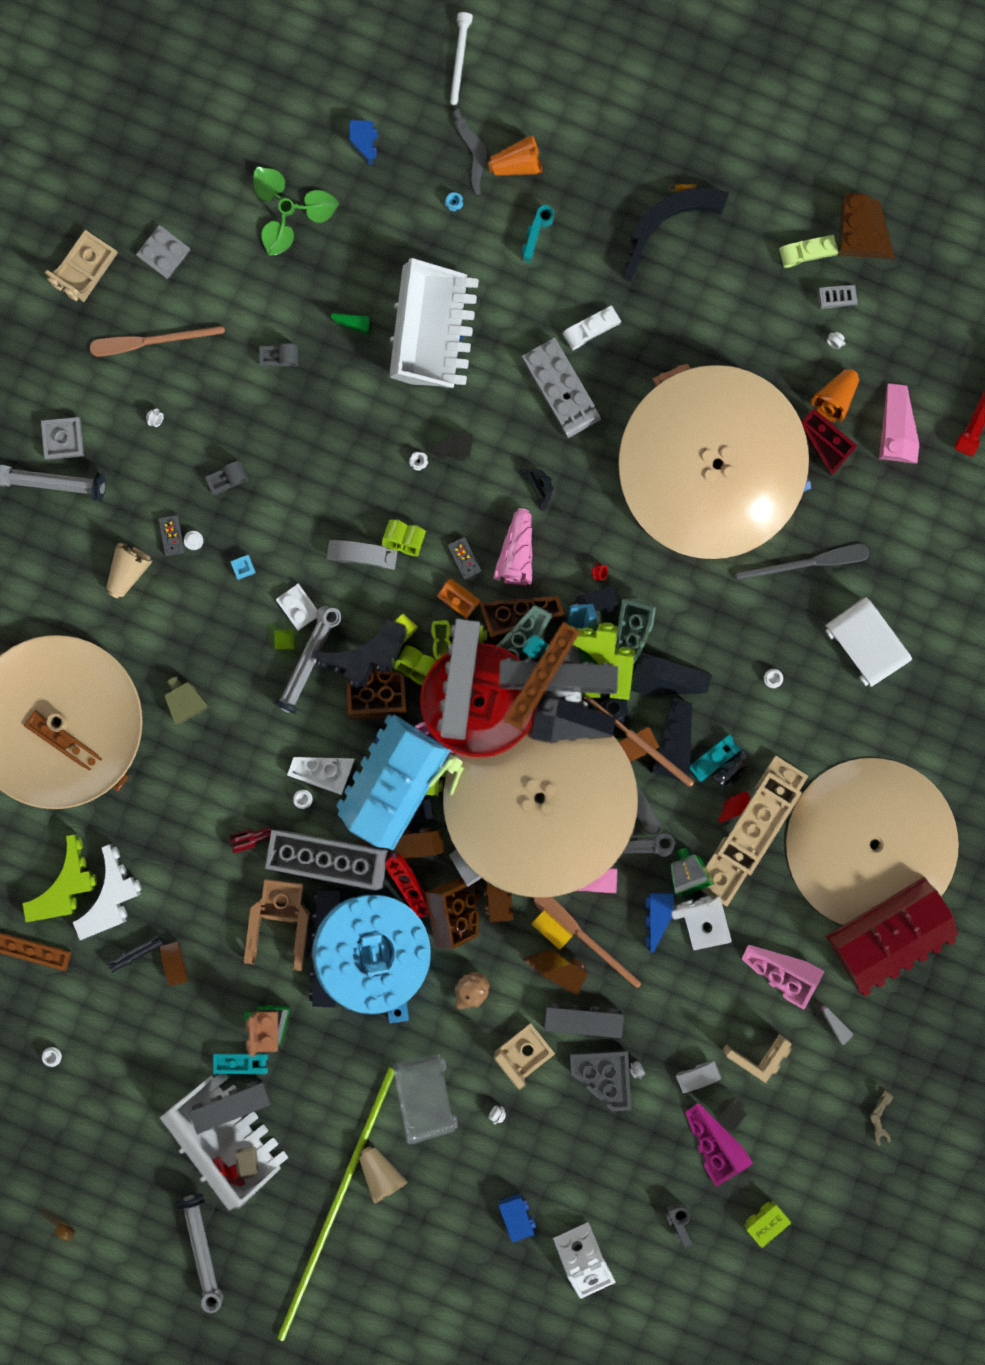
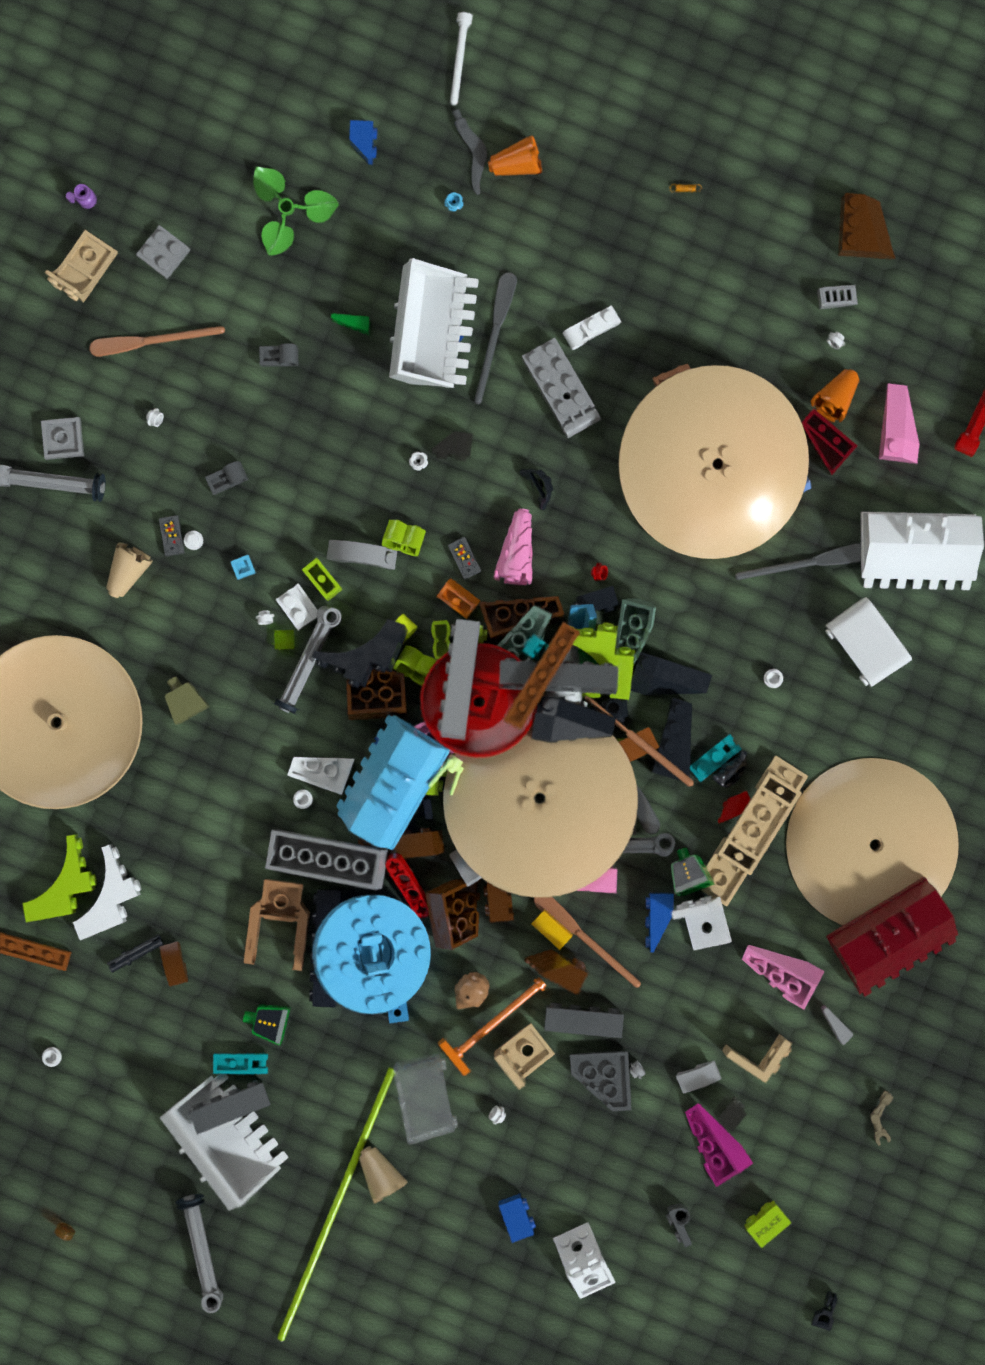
dark orange tile [24,710,130,791] -> none
red slope [212,1156,246,1187] -> none
dark red arm [229,827,271,854] -> none
dark tan window [234,1147,259,1179] -> none
nougat bracket [246,1012,278,1057] -> none
teal plate [521,205,554,264] -> none
black arch [622,188,729,282] -> none
yellowish green plate [779,235,839,268] -> none
none -> medium lavender piece [66,184,97,209]
none -> white plate [255,611,274,625]
none -> lime brick [302,558,343,601]
none -> orange tile [437,977,546,1076]
none -> dark grey piece [474,273,517,404]
none -> black piece [811,1291,837,1331]
none -> white piece [861,512,984,590]

